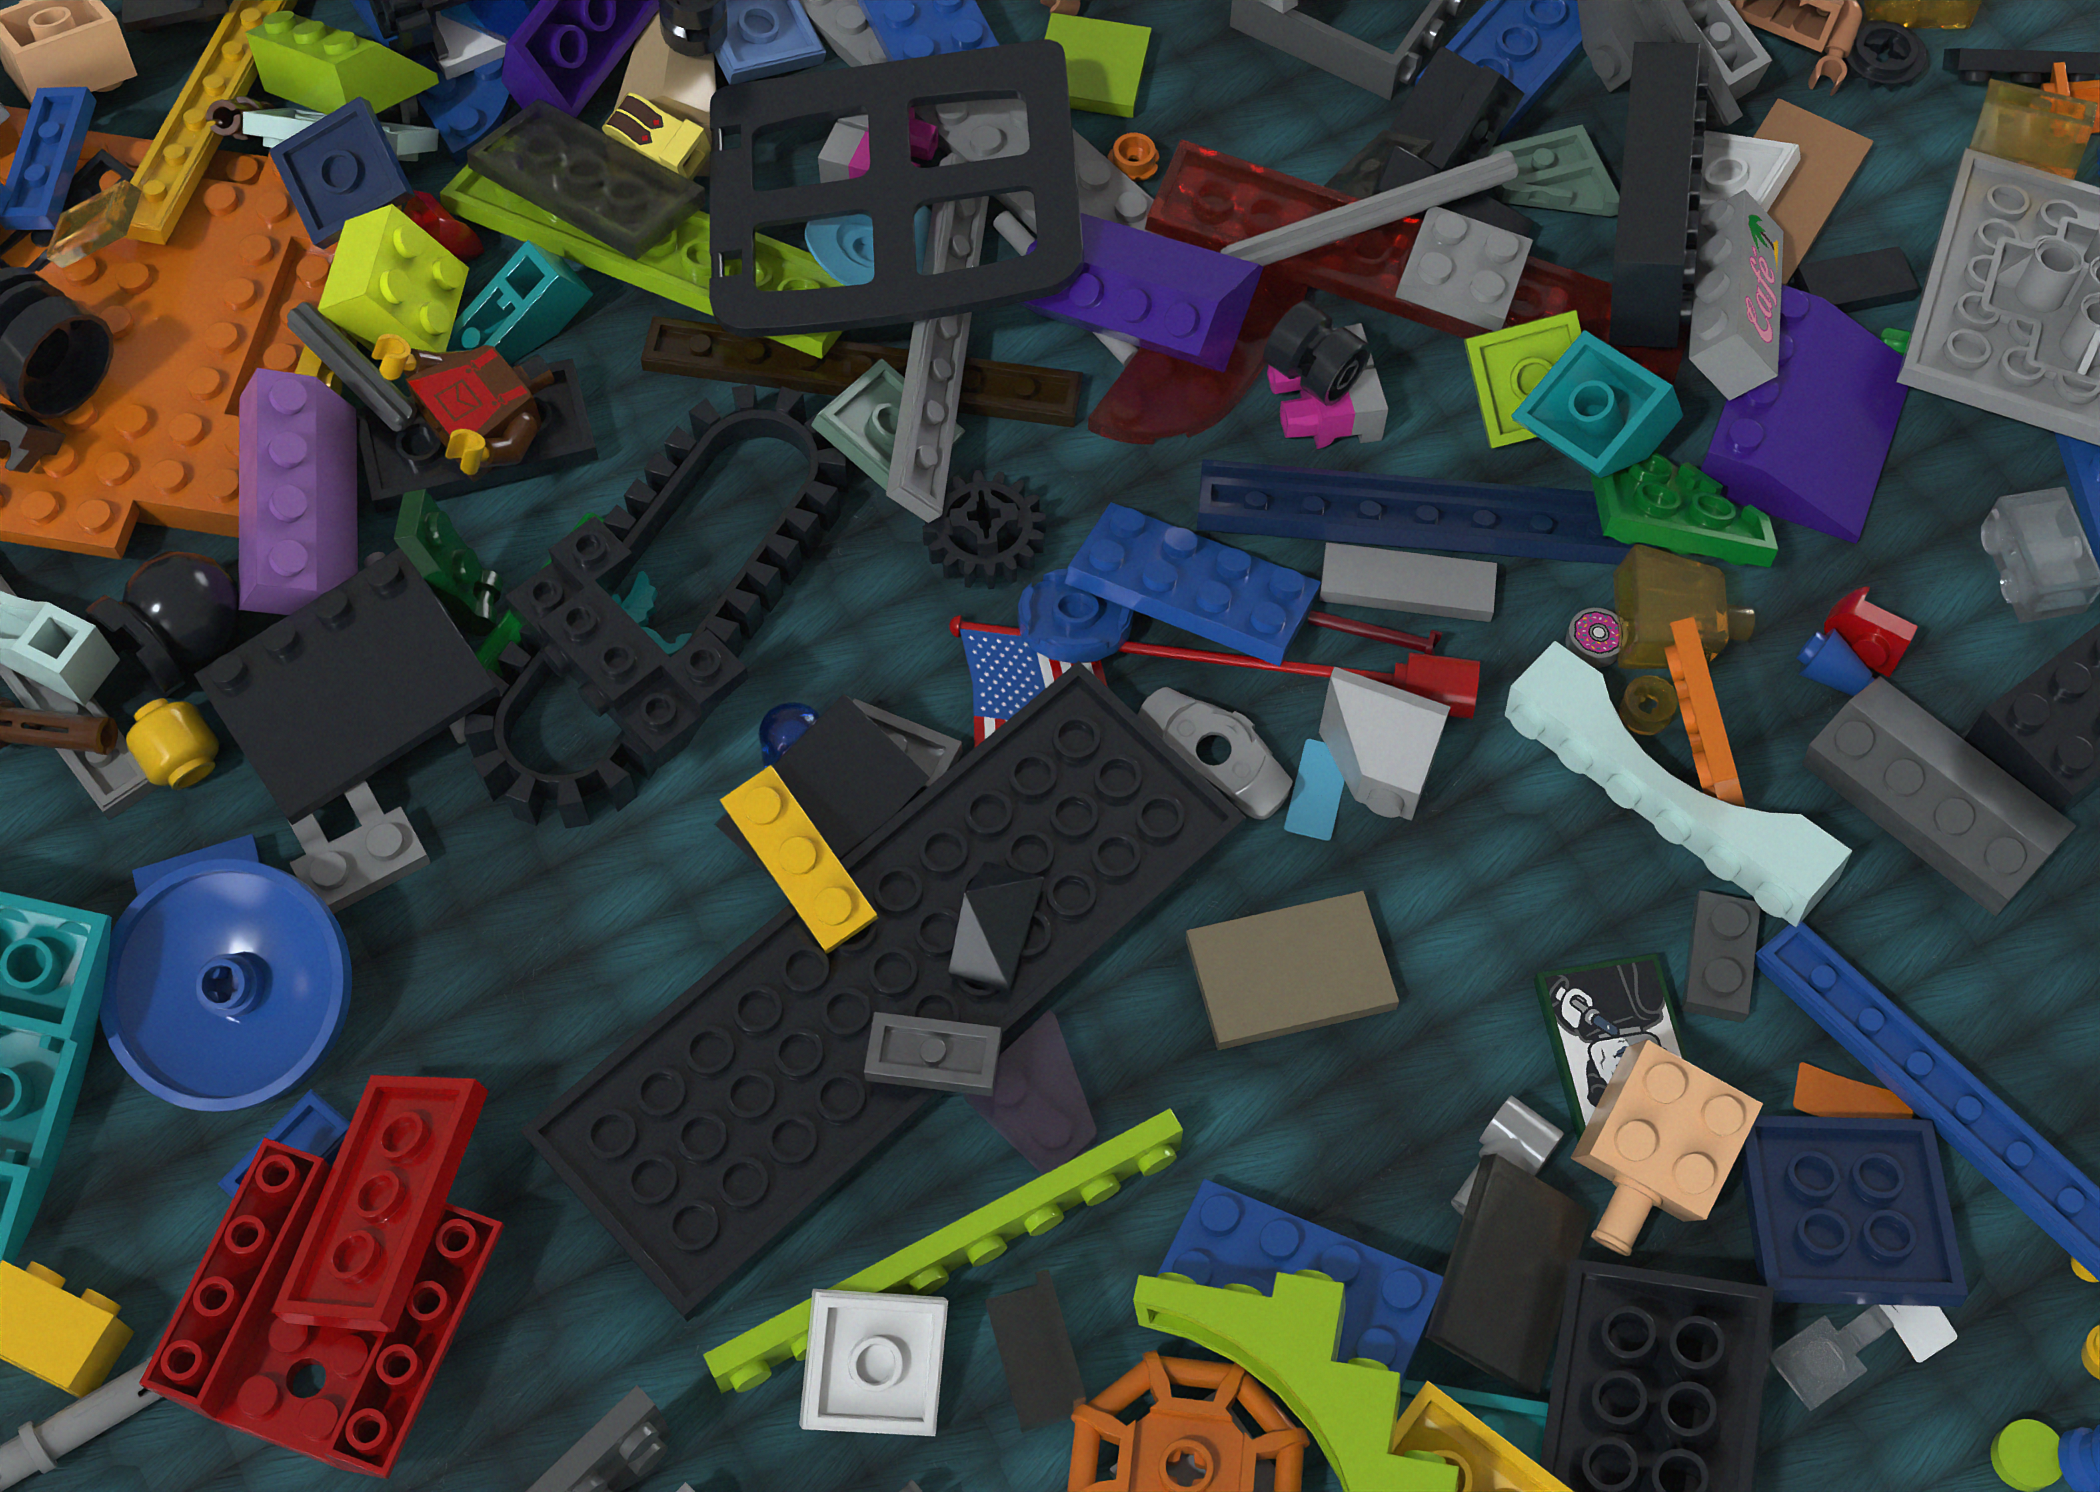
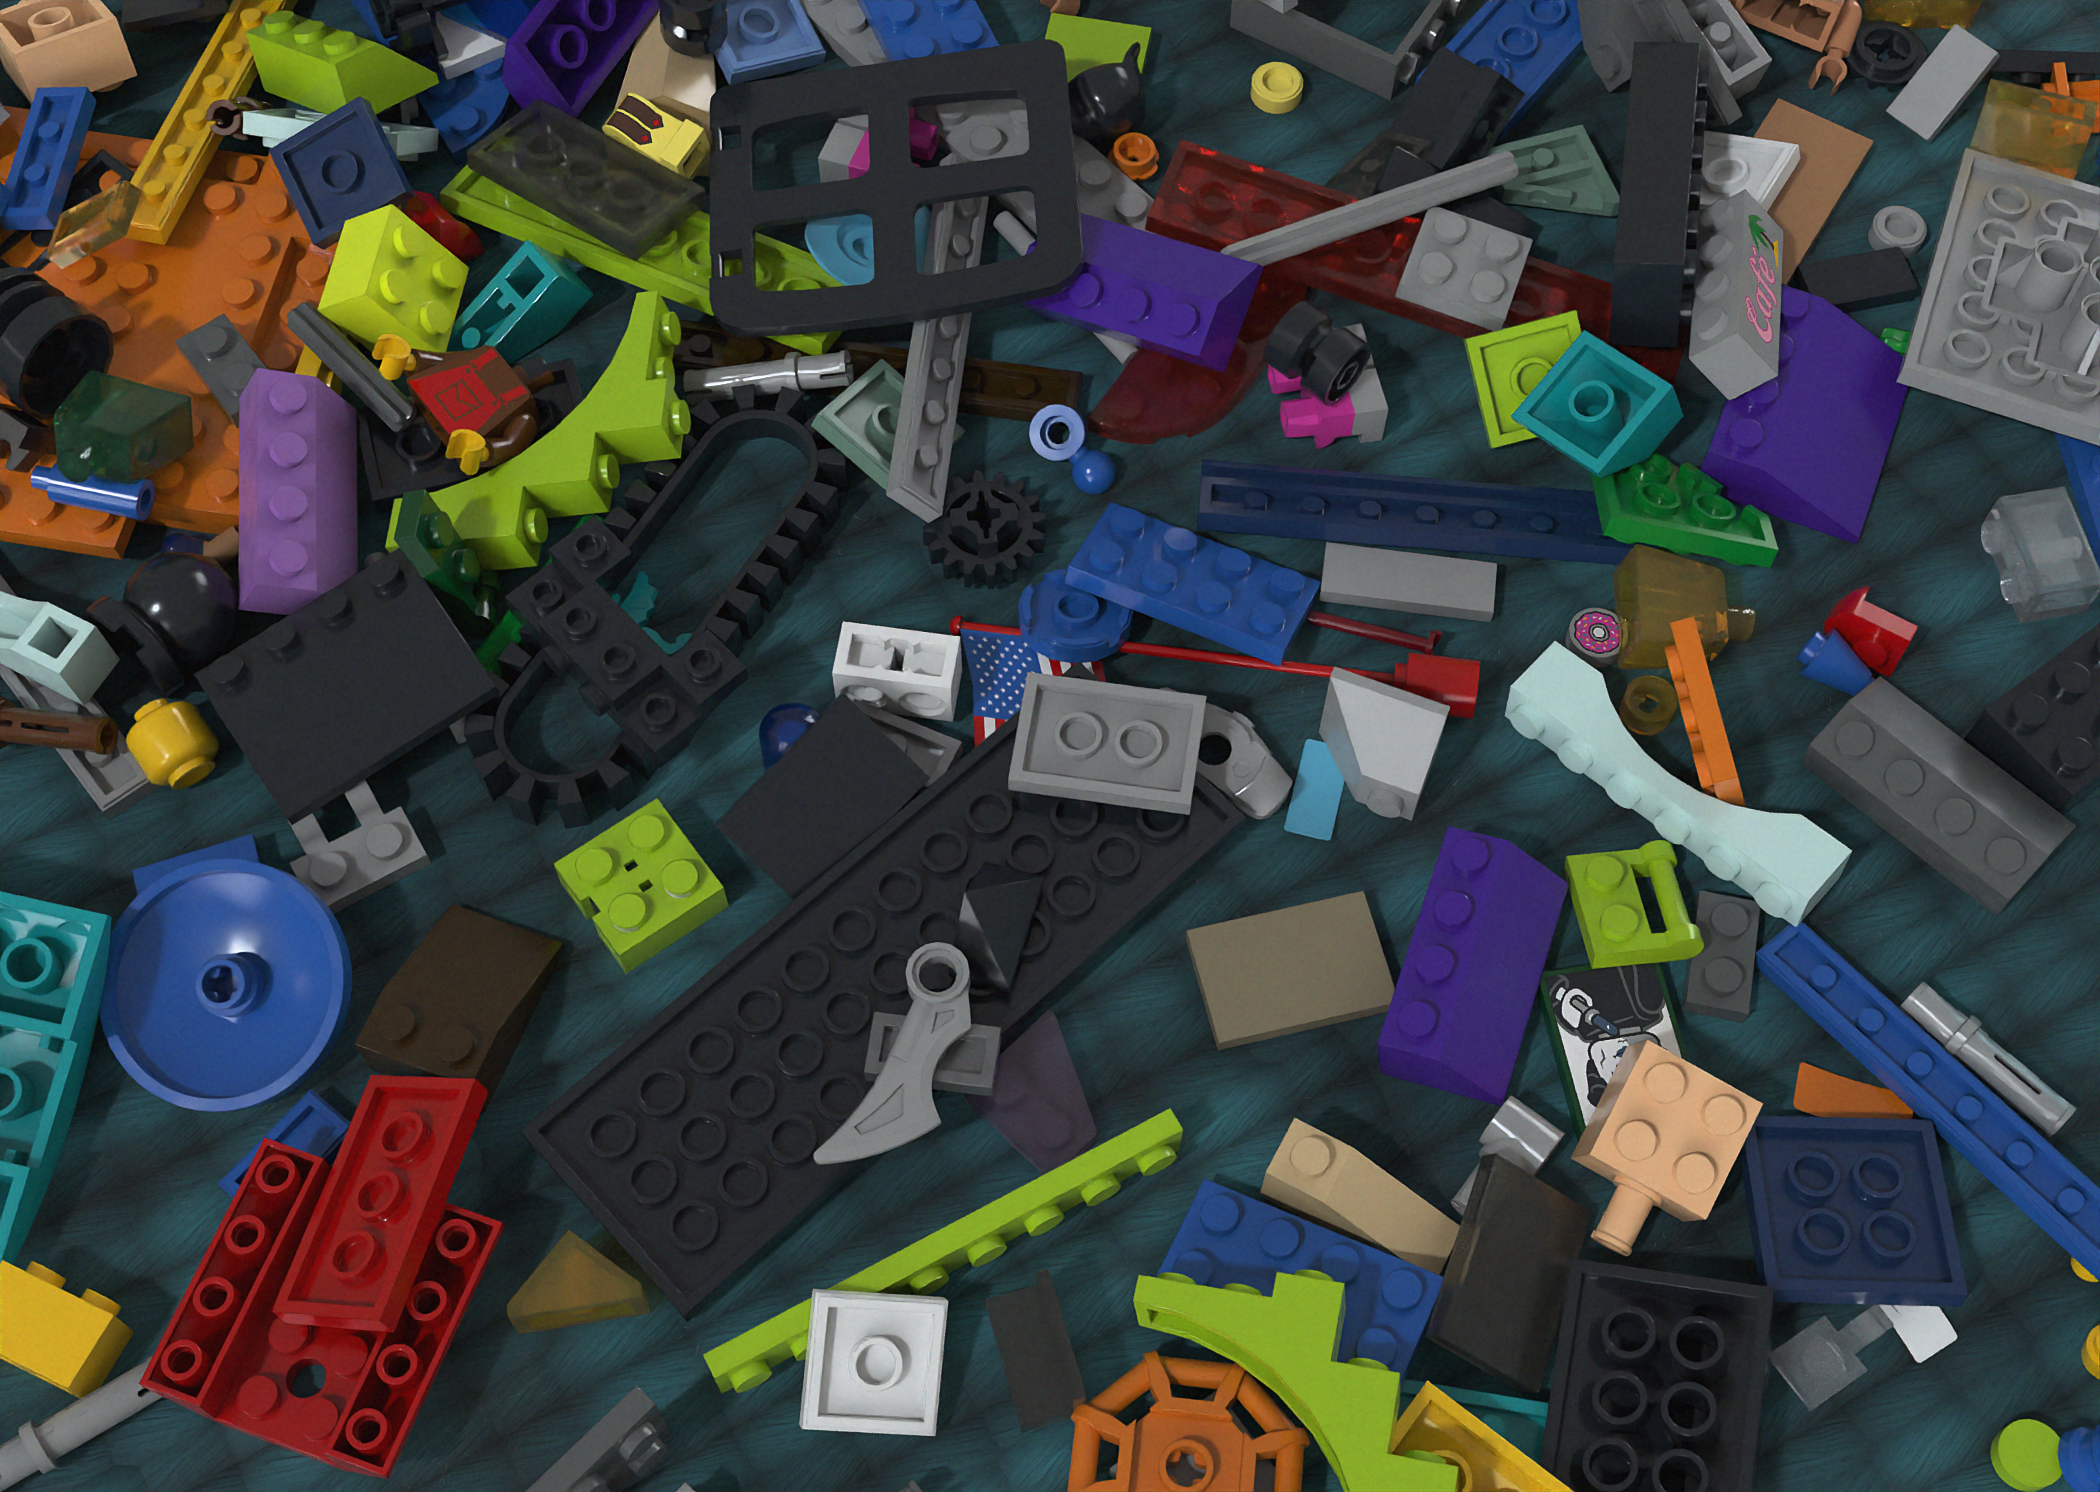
yellow plate [720,765,878,954] -> none
none -> blue cylinder [31,461,155,521]
none -> clear green torso [53,370,194,484]
none -> arm [161,525,239,567]
none -> dark grey plate [175,313,267,428]
none -> dark brown slope [355,904,565,1112]
none -> lime arch [385,290,691,577]
none -> clear yellow slope [507,1230,650,1334]
none -> lime piece [554,798,729,974]
none -> light grey pin [683,350,854,406]
none -> light grey piece [813,942,971,1164]
none -> white brick [832,621,962,722]
none -> light grey plate [1008,672,1207,815]
none -> blue plate [1029,404,1116,495]
none -> black hair [1068,42,1146,144]
none -> light yellow tile [1250,62,1303,114]
none -> tan slope [1260,1118,1462,1275]
none -> dark purple slope [1377,826,1569,1107]
none -> lime plate [1563,840,1704,969]
none -> light grey tile [1868,206,1927,259]
none -> light grey tile [1886,23,2000,144]
none -> light grey pin [1899,981,2077,1138]

